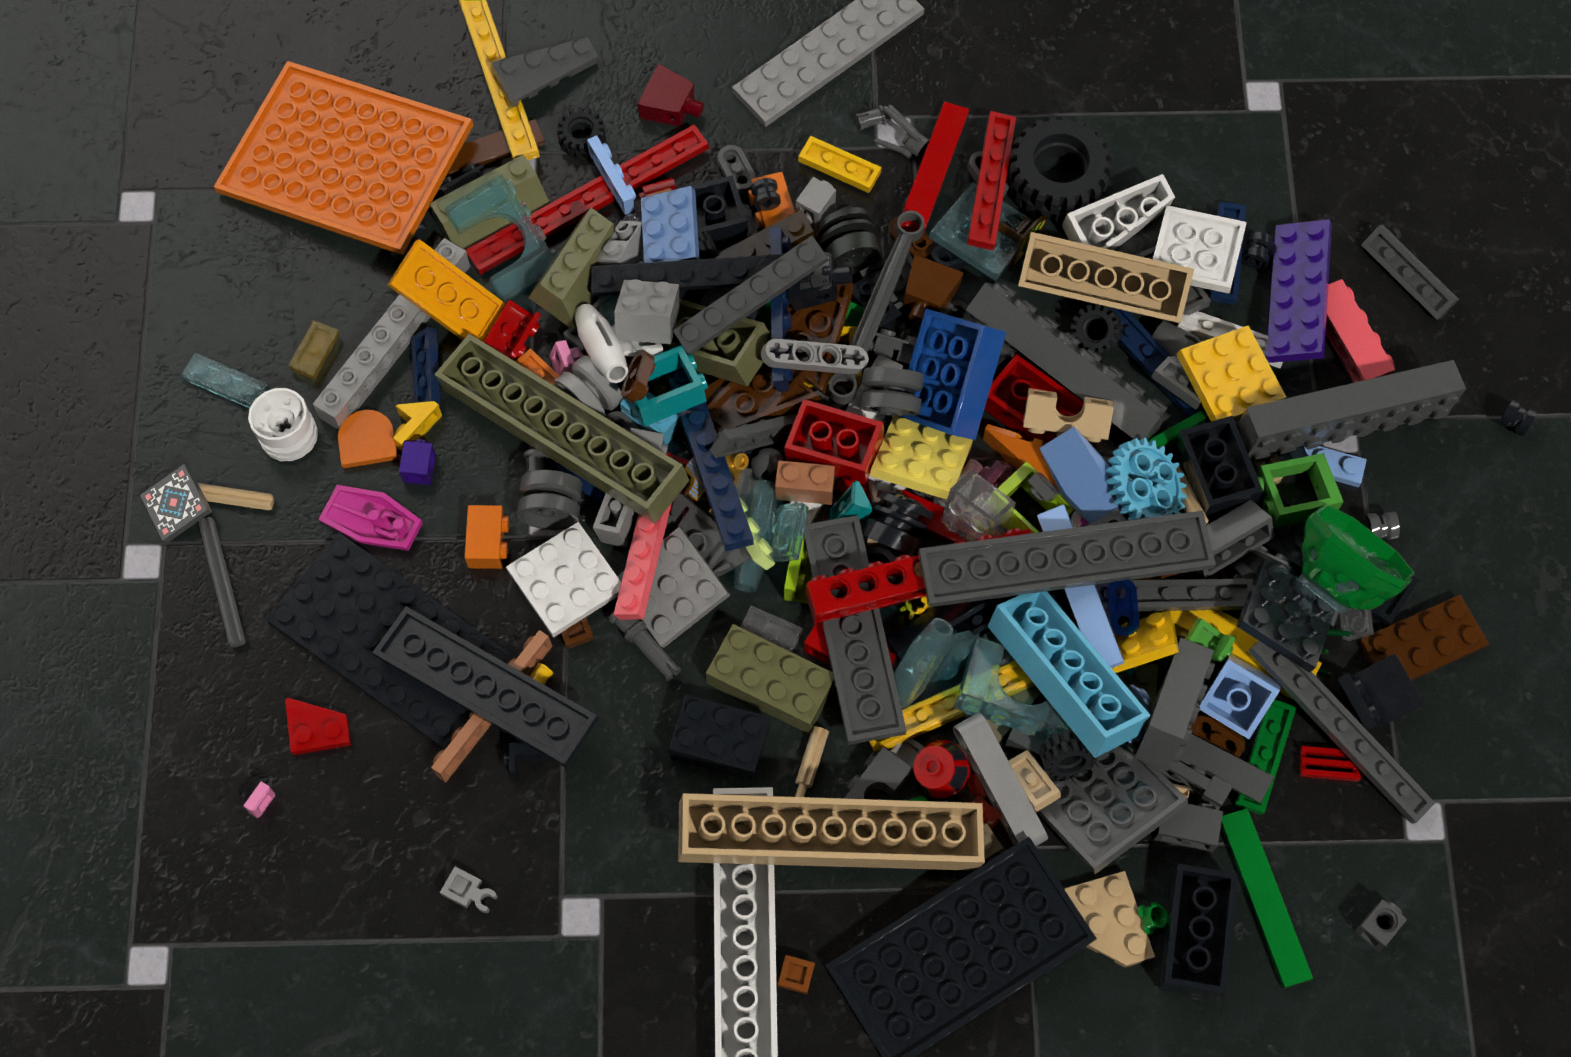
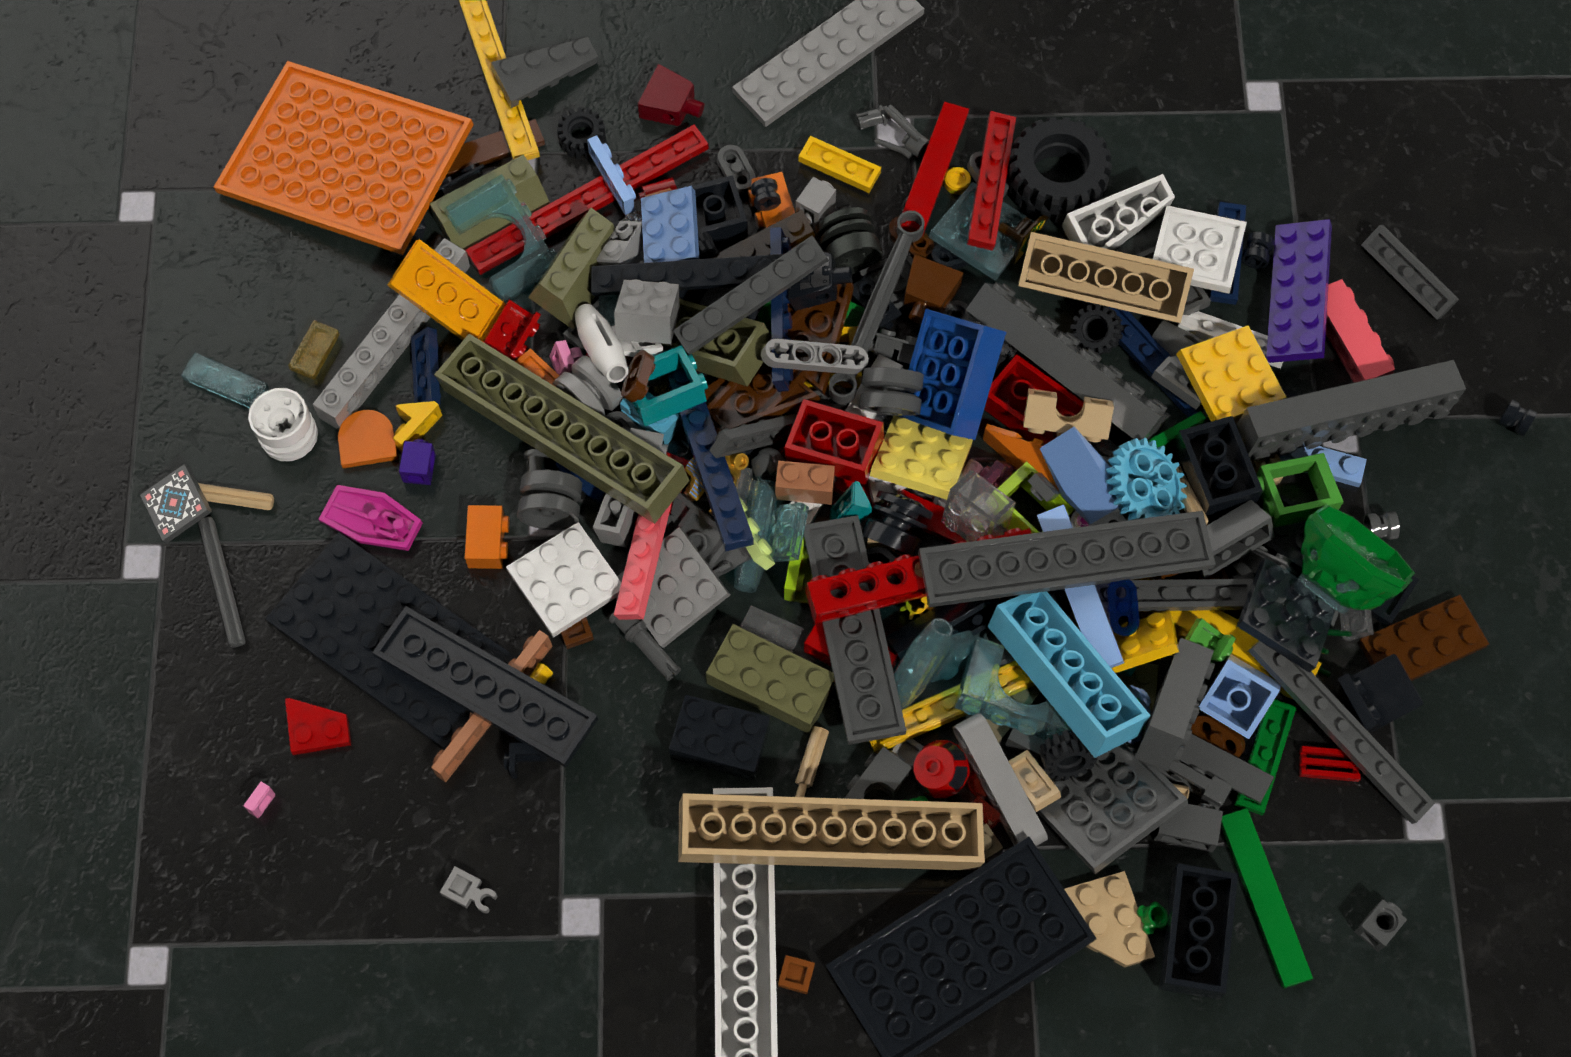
none -> yellow tile [944,167,971,195]

